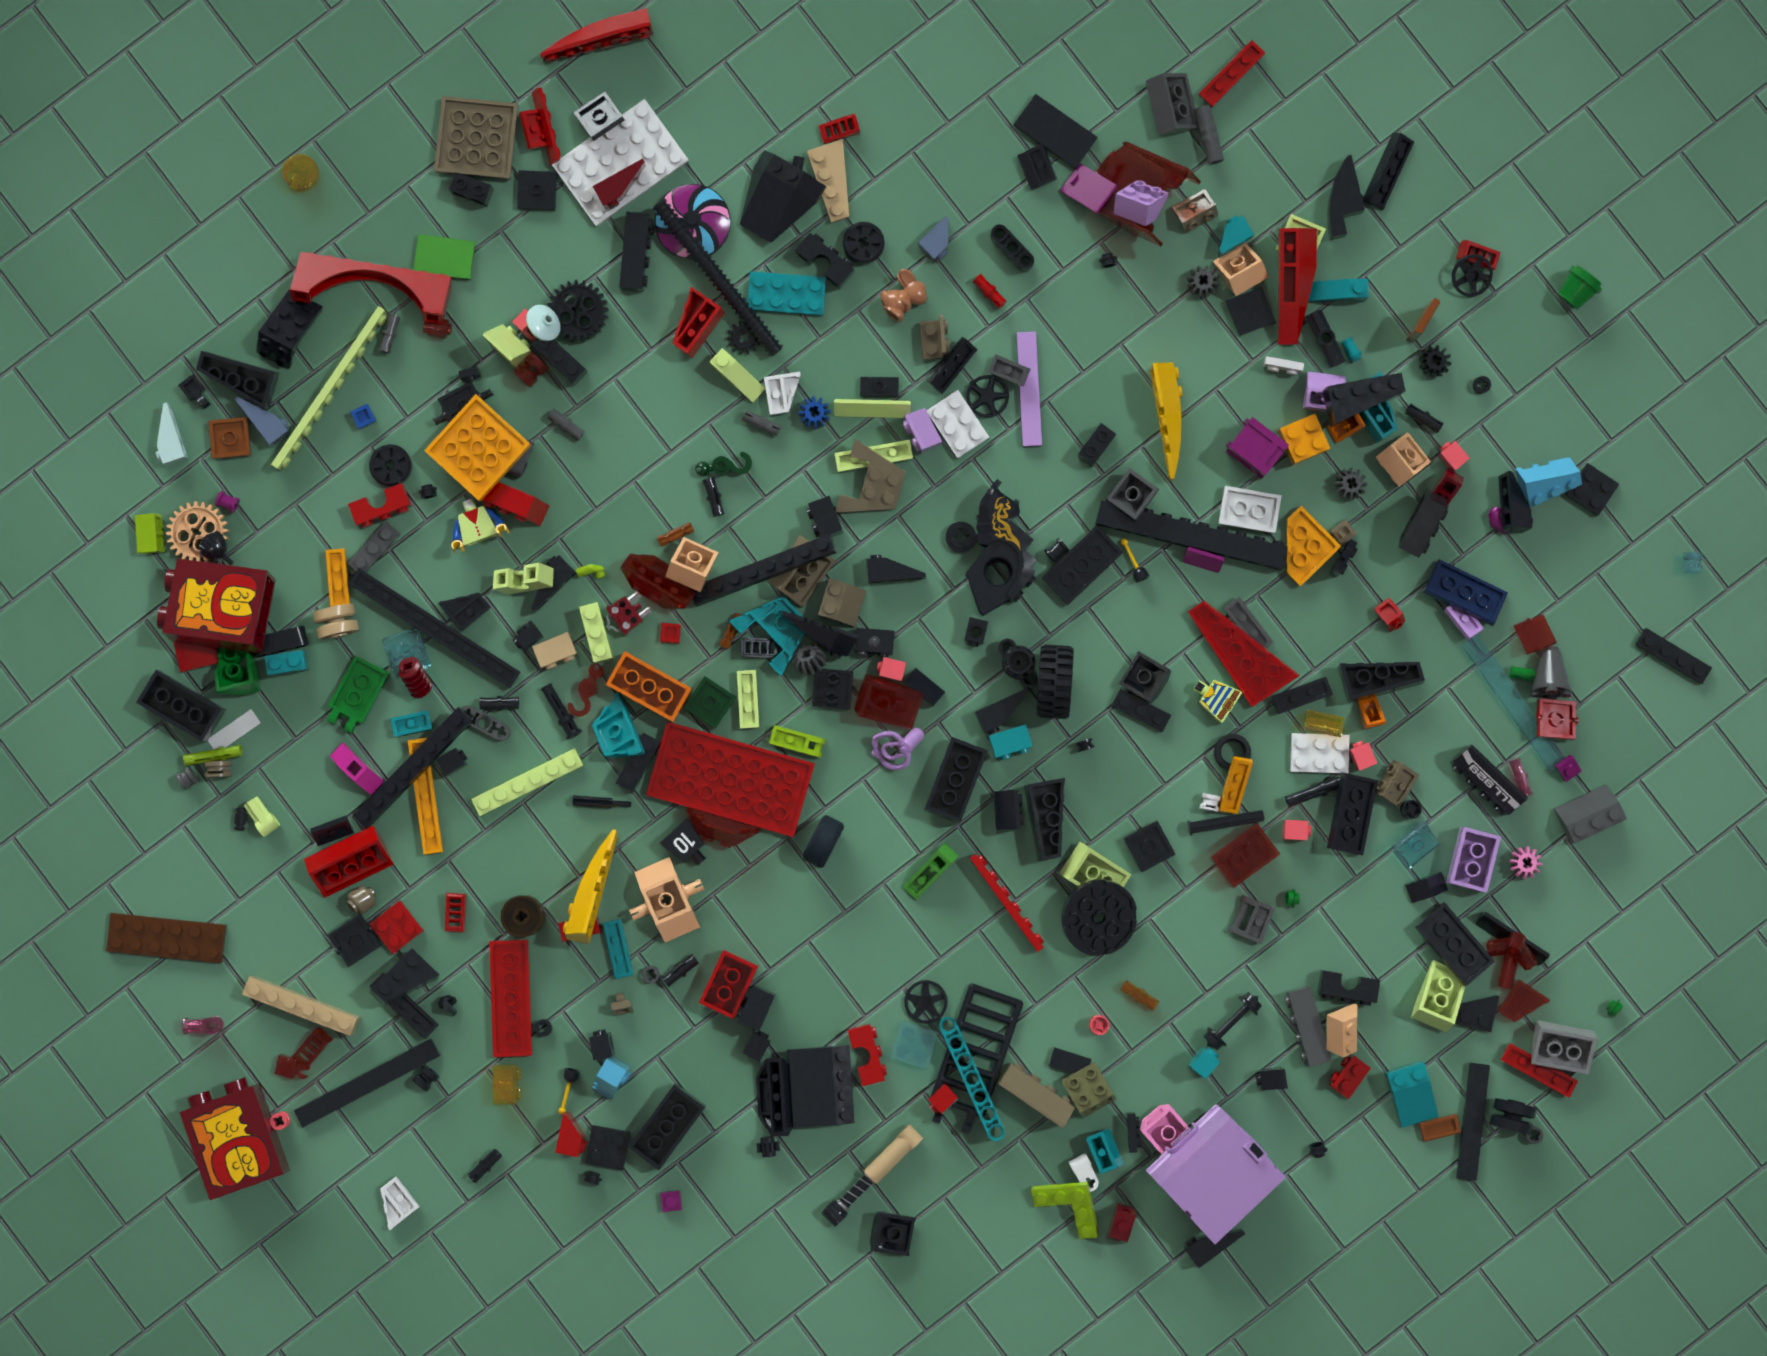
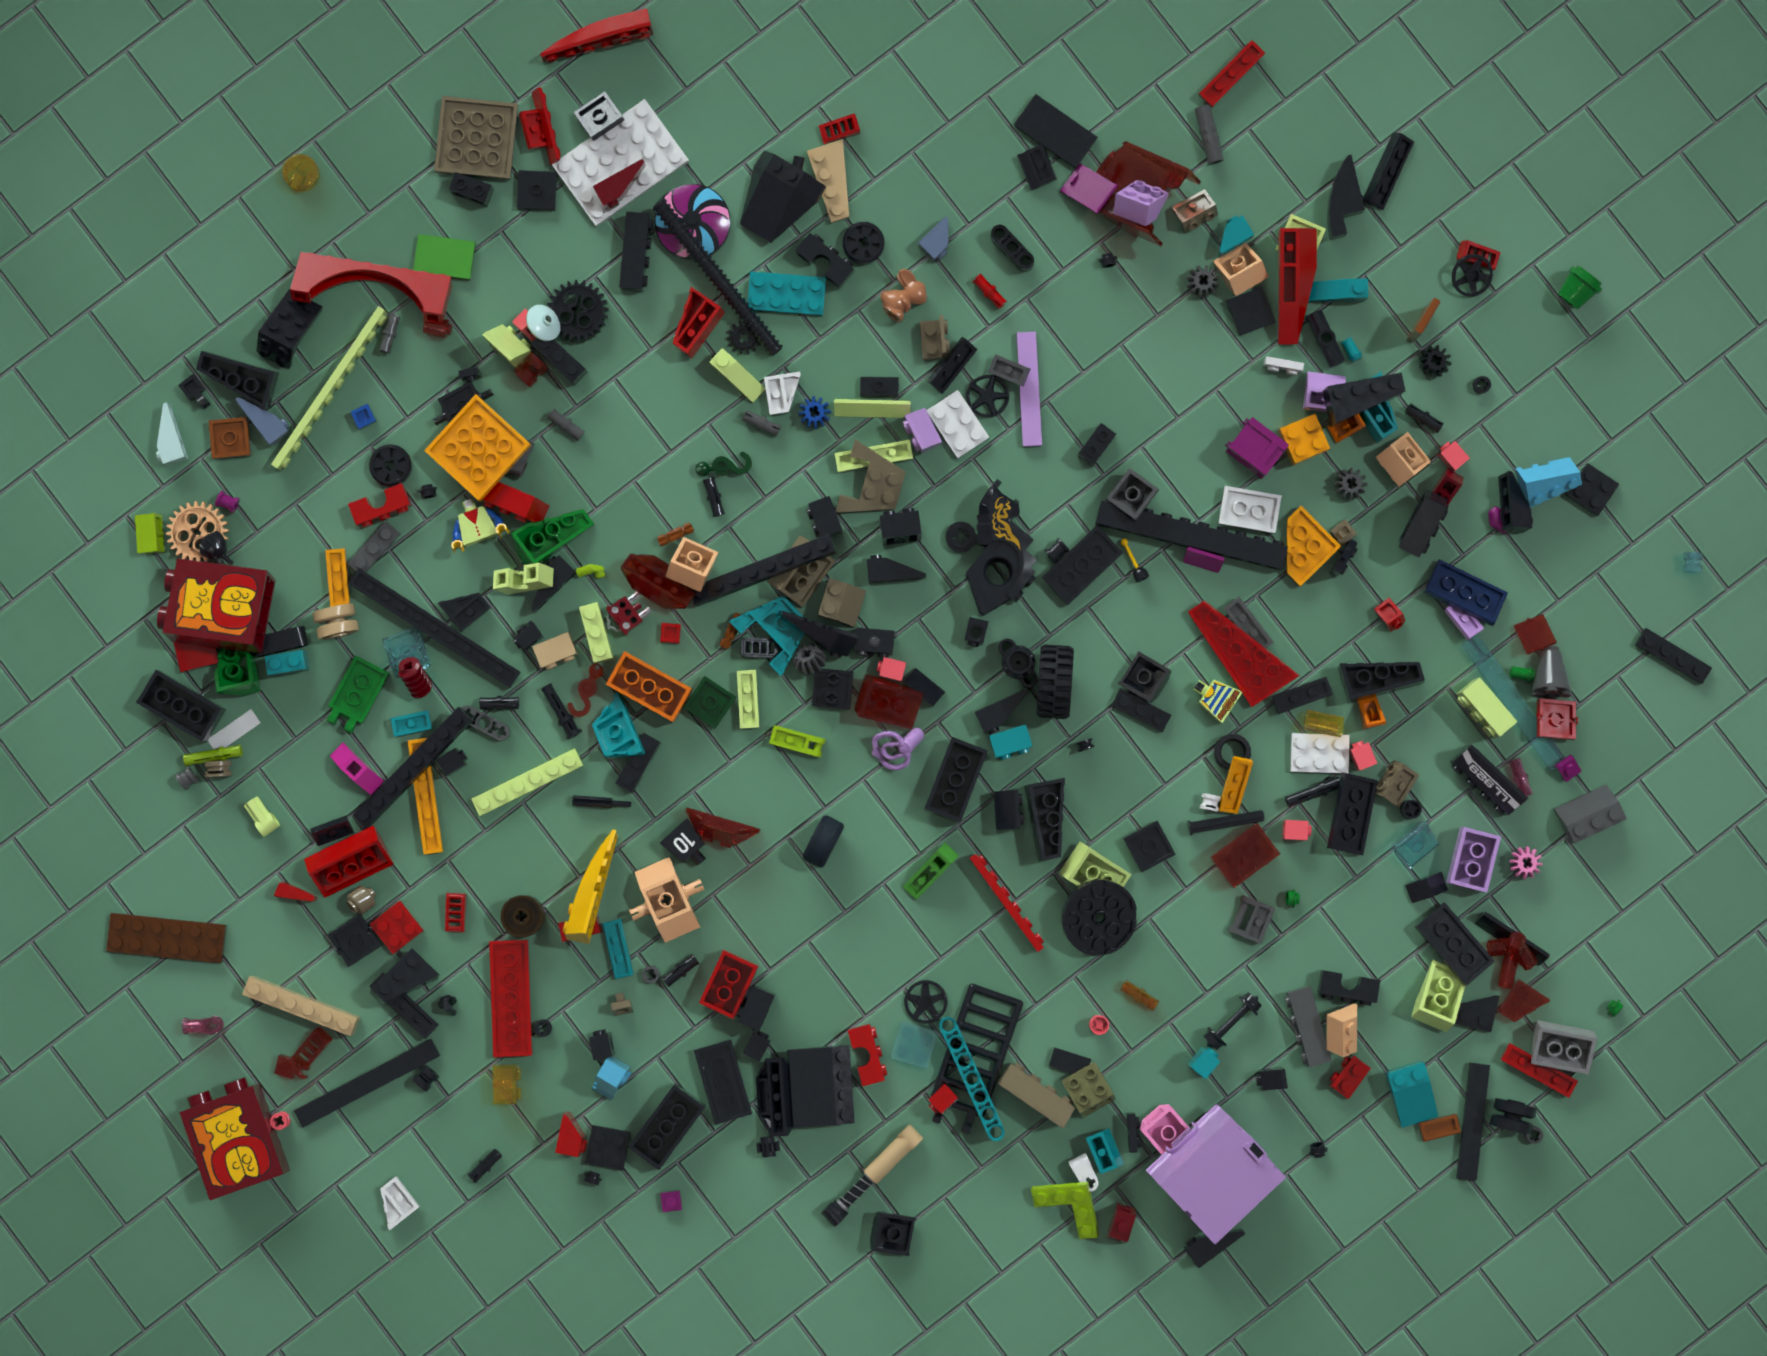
black piece [234,807,247,831] -> none
hinge [558,1068,580,1115] -> none
red plate [646,721,815,837] -> none
dark grey slope [1146,73,1199,136] -> none
yellow wedge [1150,362,1183,481] -> none
none -> red slope [274,882,318,902]
none -> green wedge [511,509,594,565]
none -> black plate [694,1039,752,1125]
none -> black brick [880,508,922,546]
none -> yellowish green brick [1456,677,1517,738]

